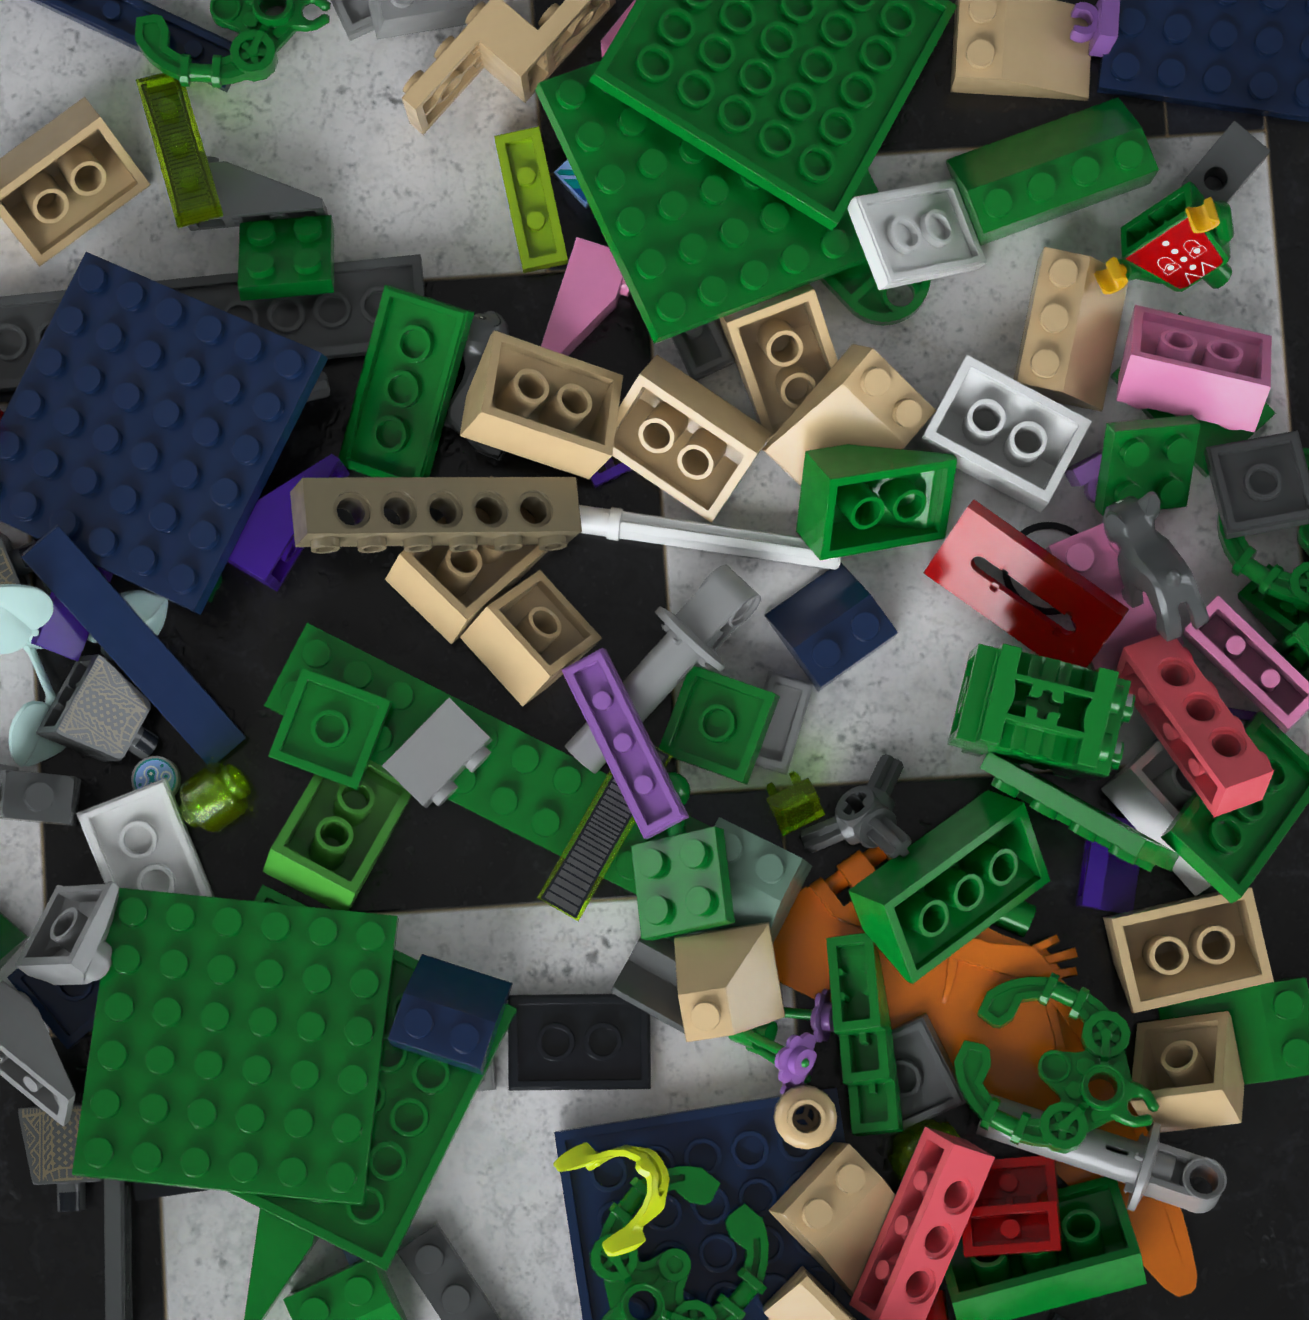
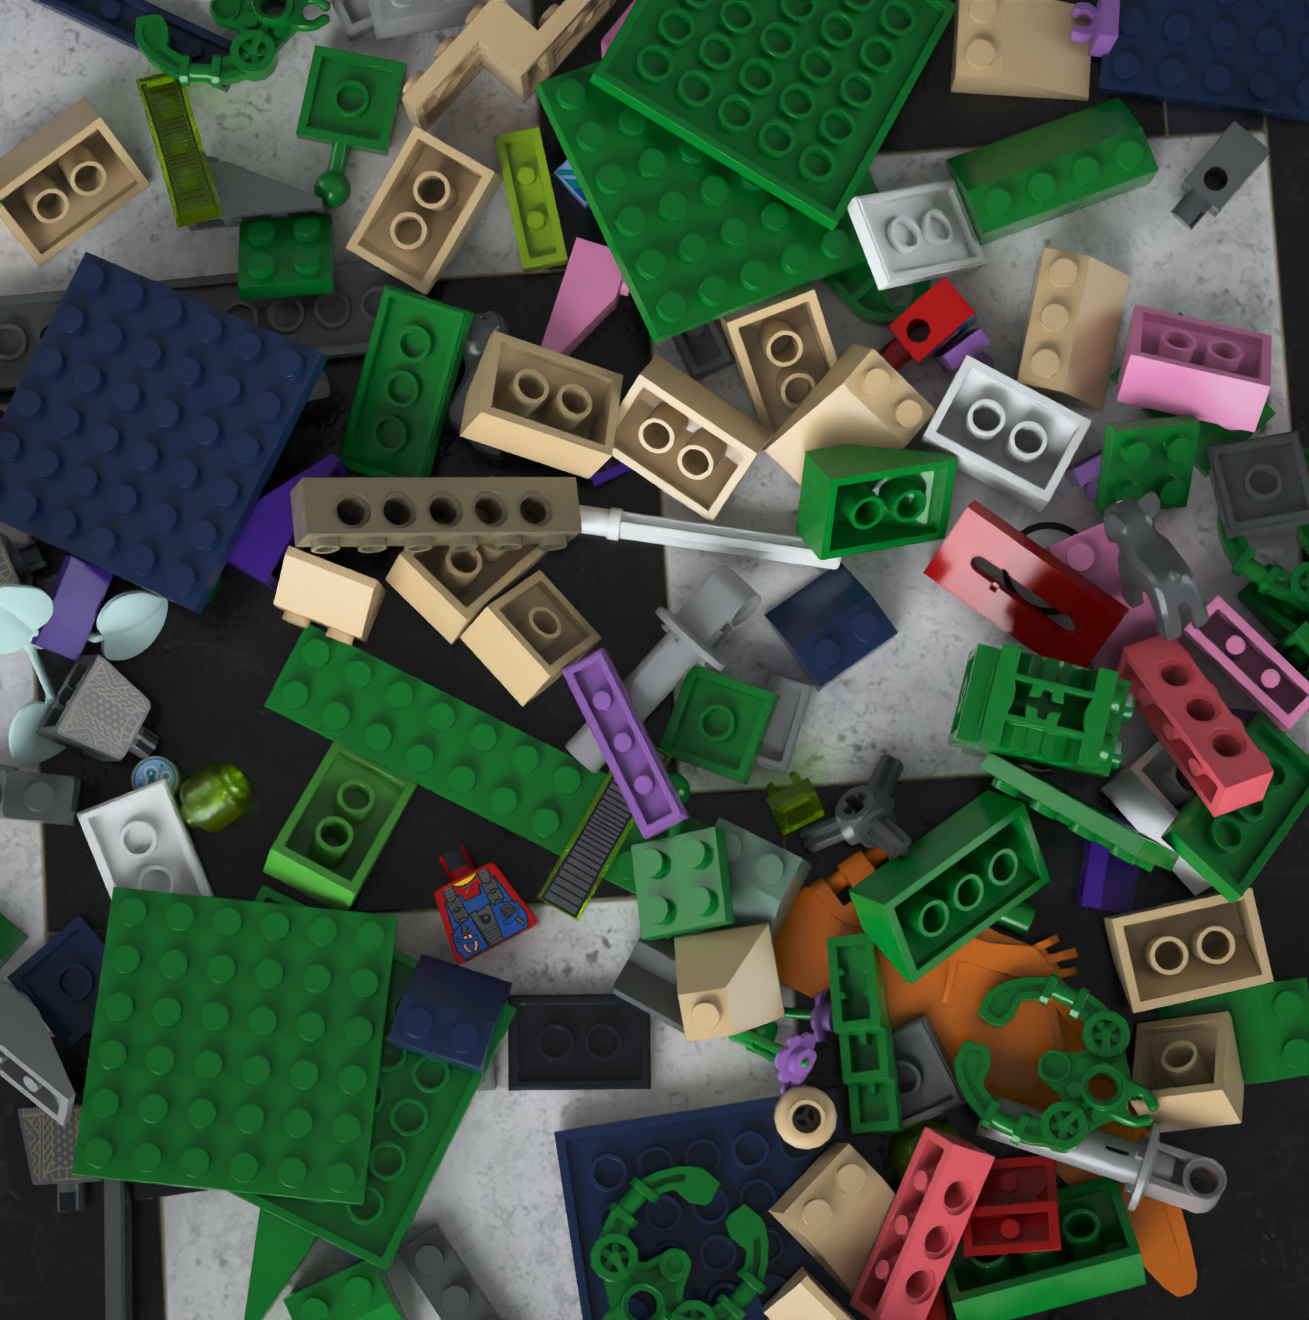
light grey slope [15,881,120,985] -> none
dark blue tile [21,524,246,768] -> none
green plate [268,668,392,791] -> none
light grey brick [382,698,493,808] -> none
neon yellow helmet [553,1142,670,1256] -> none
torso [1093,181,1234,294] -> none
none -> tan slope [274,546,386,646]
none -> green plate [296,45,407,208]
none -> tan slope [345,126,503,295]
none -> torso [434,845,540,965]
none -> red torso [878,277,978,371]
none -> medium lavender tile [934,328,995,373]

